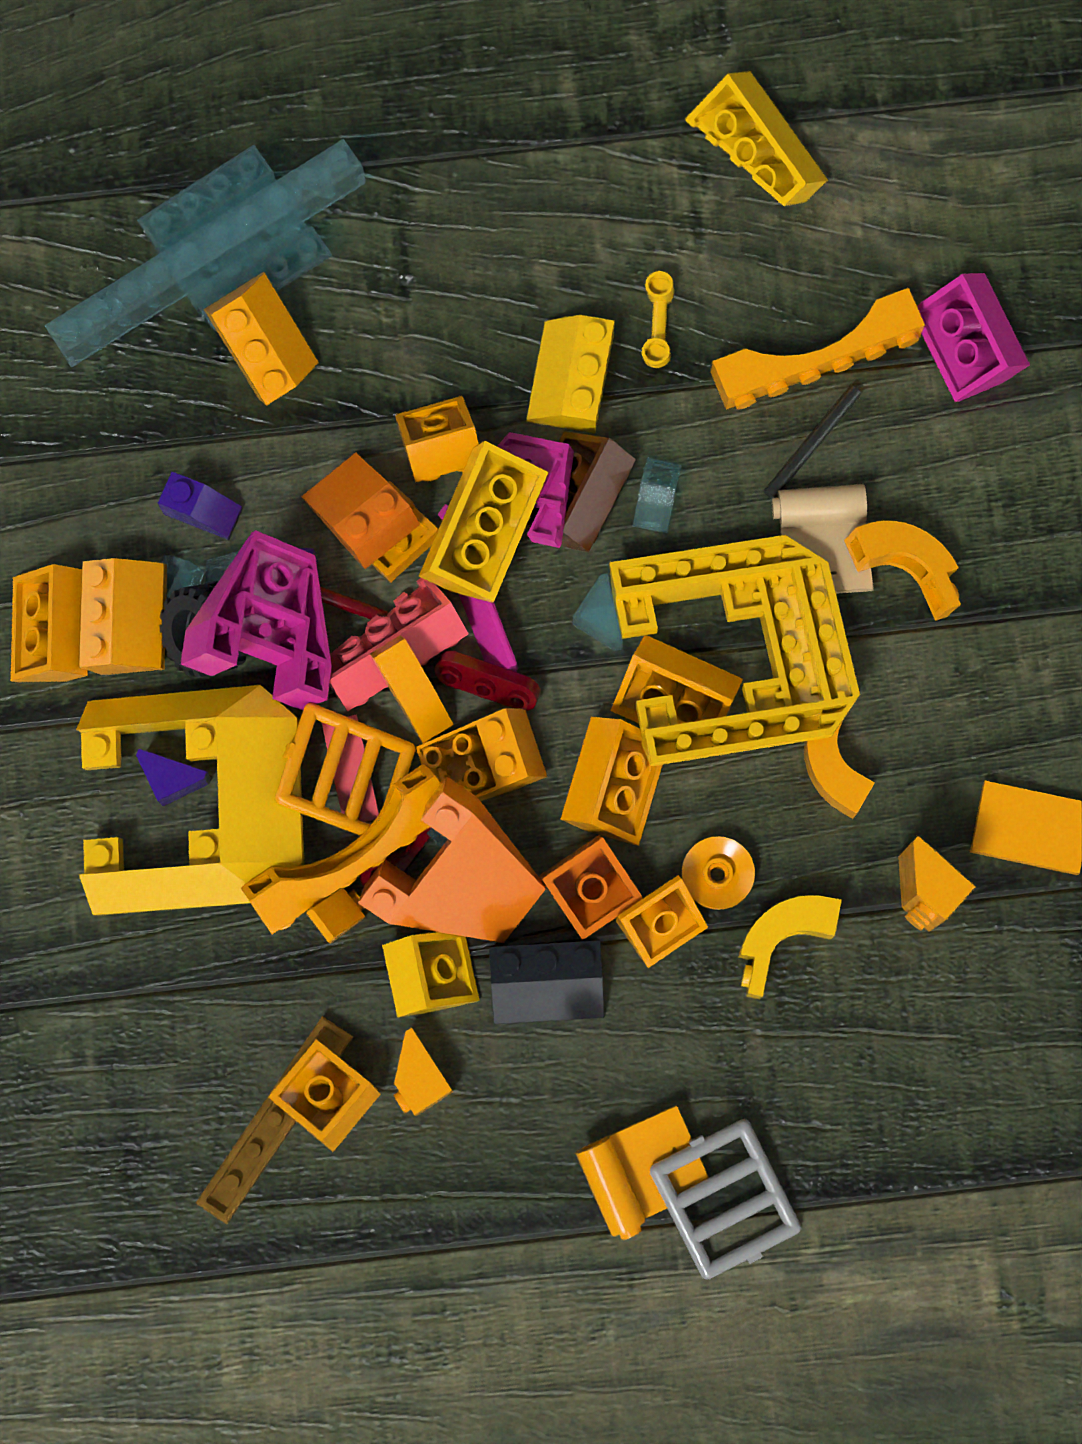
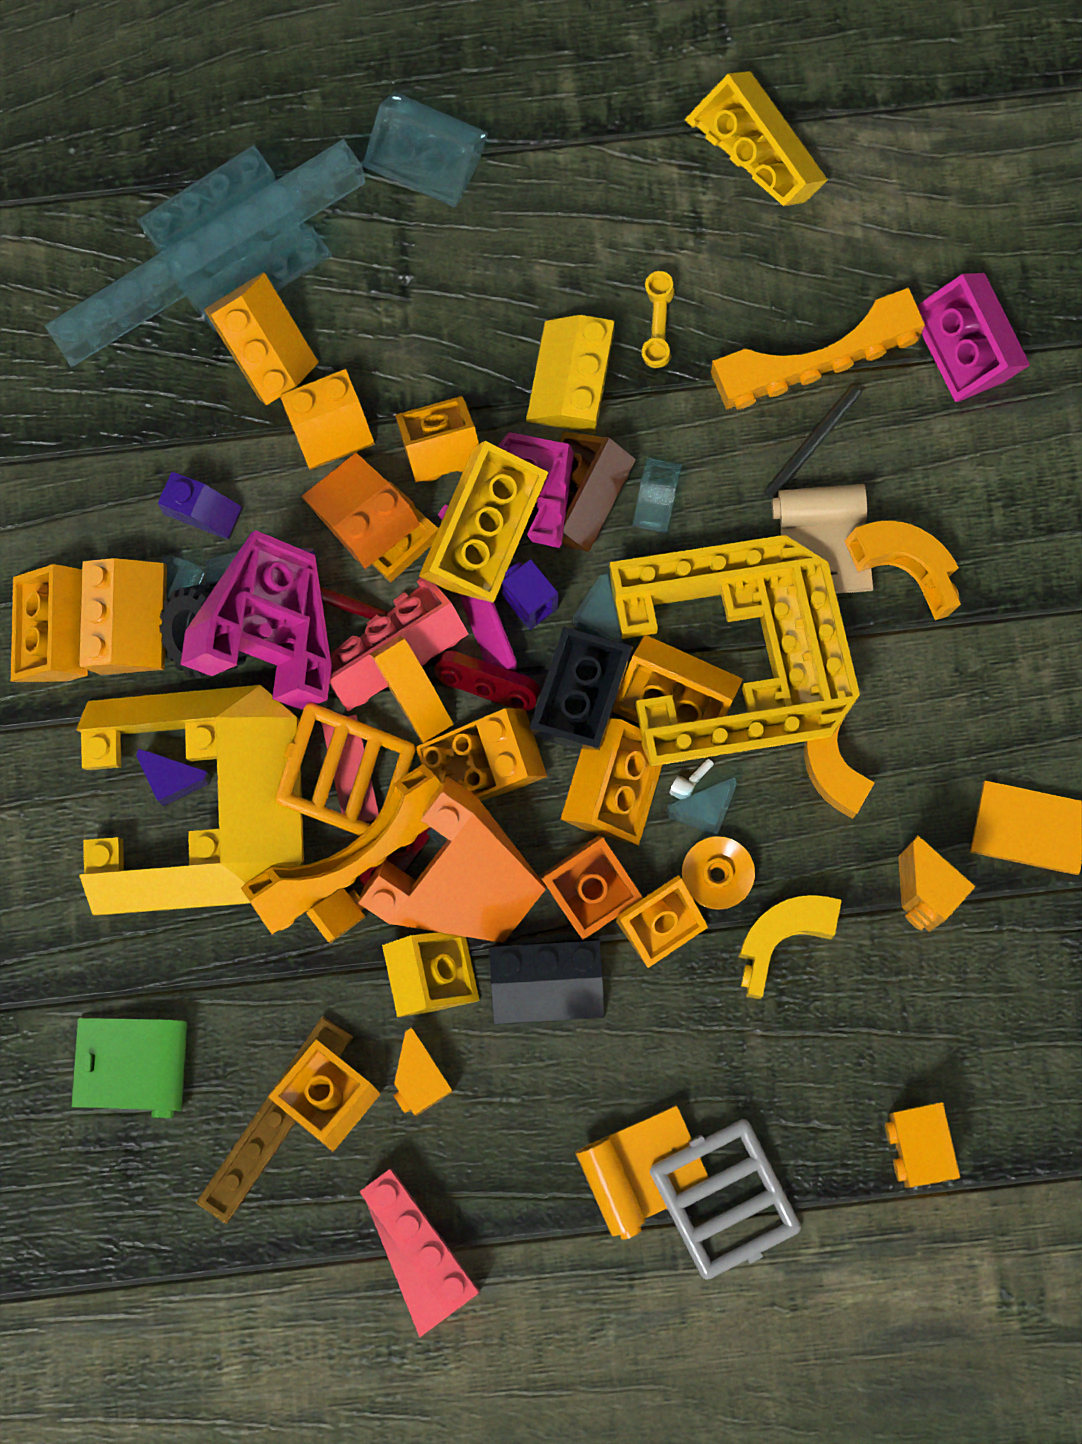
none -> bright green door [72,1018,187,1118]
none -> light orange slope [280,369,375,470]
none -> coral wedge [360,1169,480,1337]
none -> clear light blue slope [362,92,488,207]
none -> dark purple brick [502,559,558,631]
none -> black slope [530,626,633,750]
none -> clear light blue slope [666,777,737,836]
none -> white hand [669,759,714,800]
none -> light orange slope [885,1102,960,1188]

